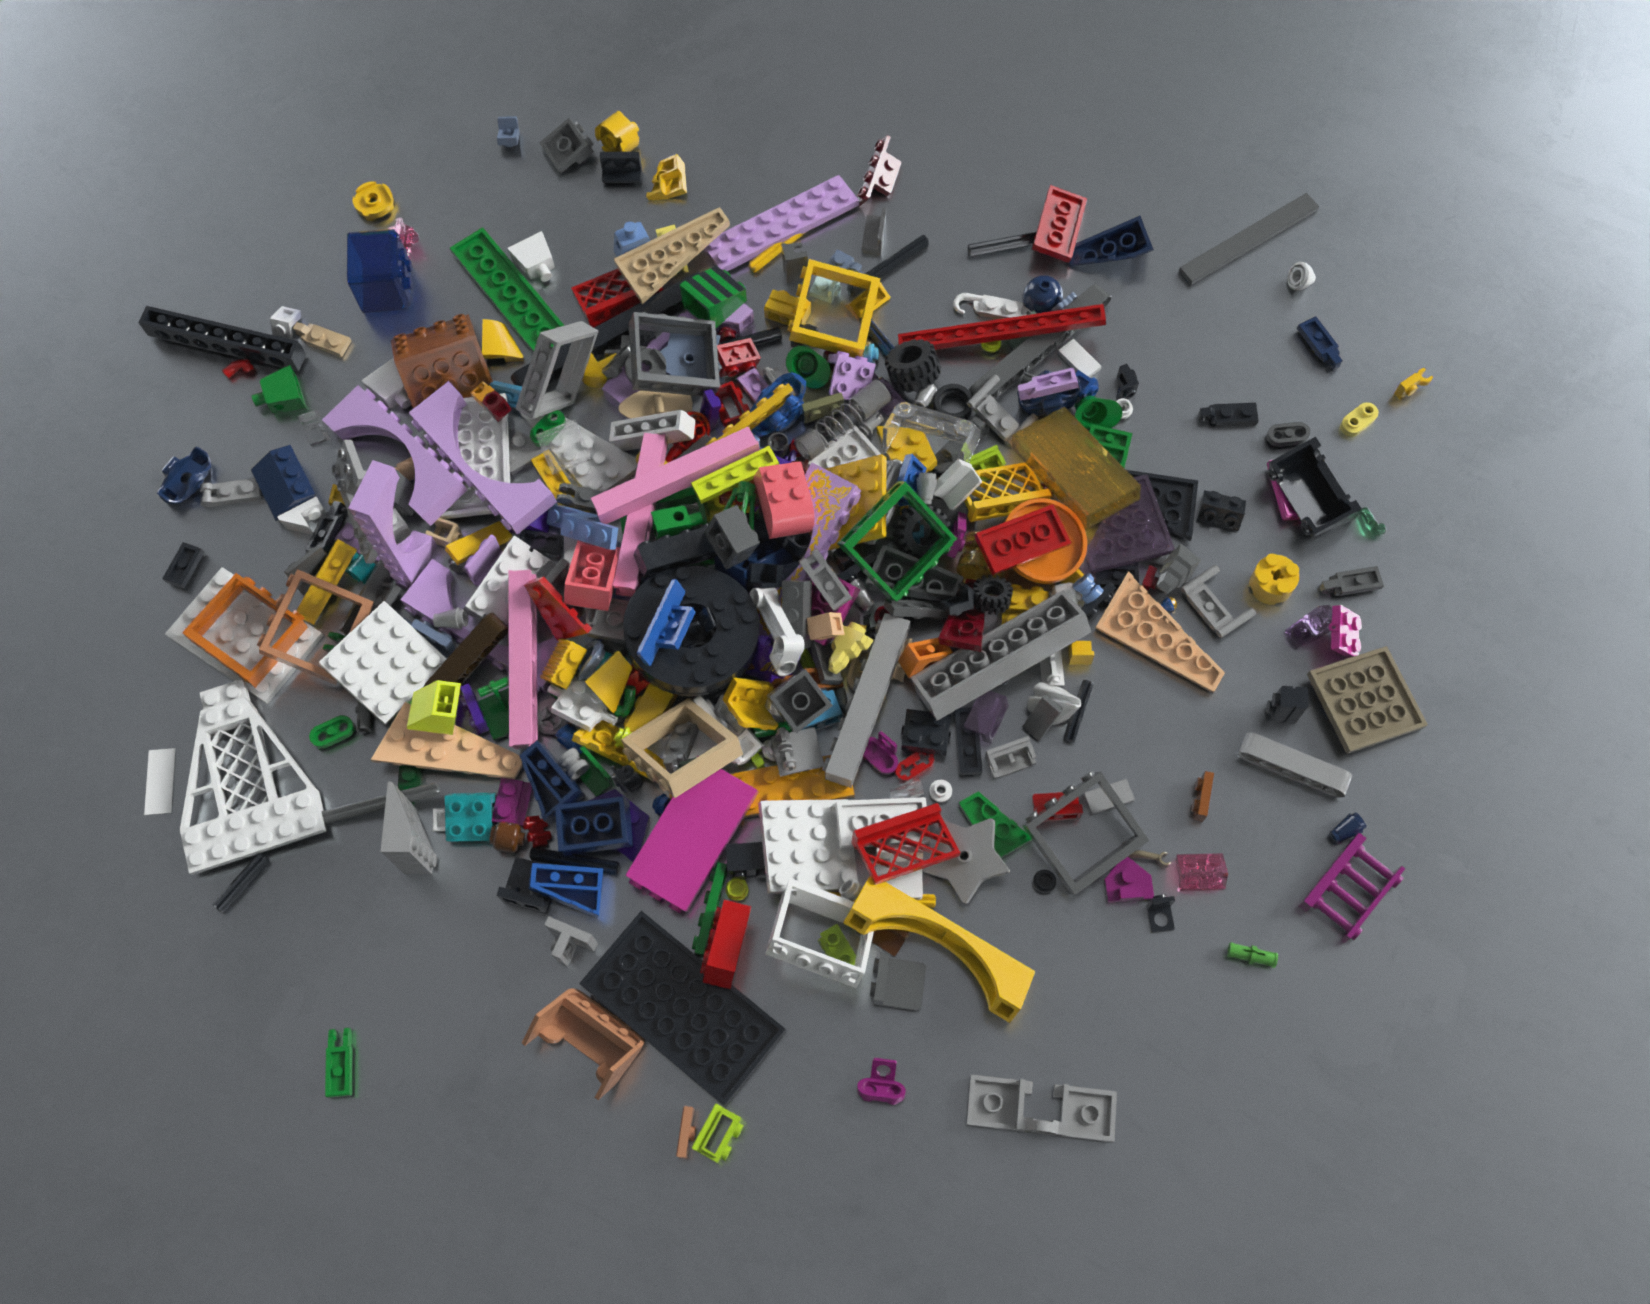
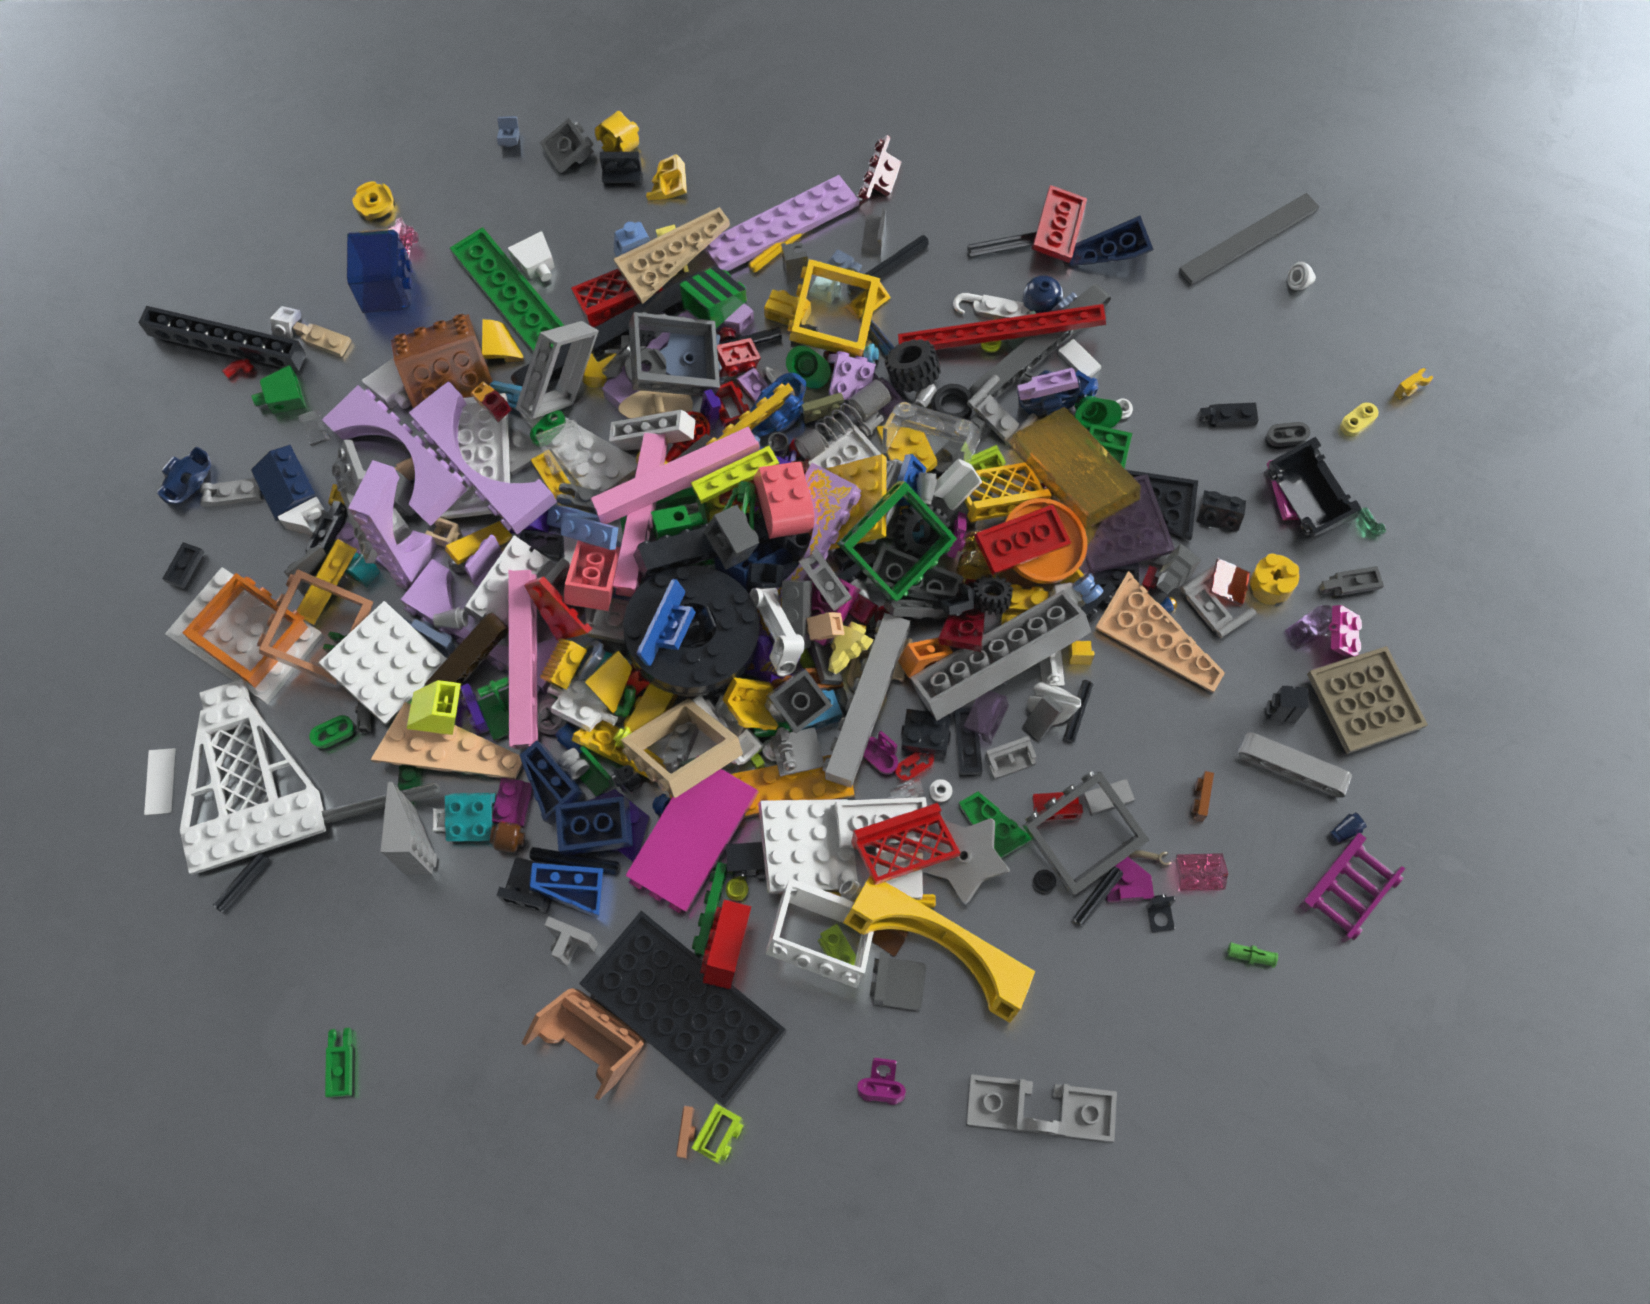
dark grey bracket [339,559,401,636] -> none
red piece [523,815,551,847] -> none
black bracket [1116,363,1139,400] -> none
dark blue hinge [1297,316,1343,370] -> none
none -> dark red plate [849,594,878,625]
none -> black axle [1073,866,1123,926]
none -> clear red piece [1209,559,1250,606]

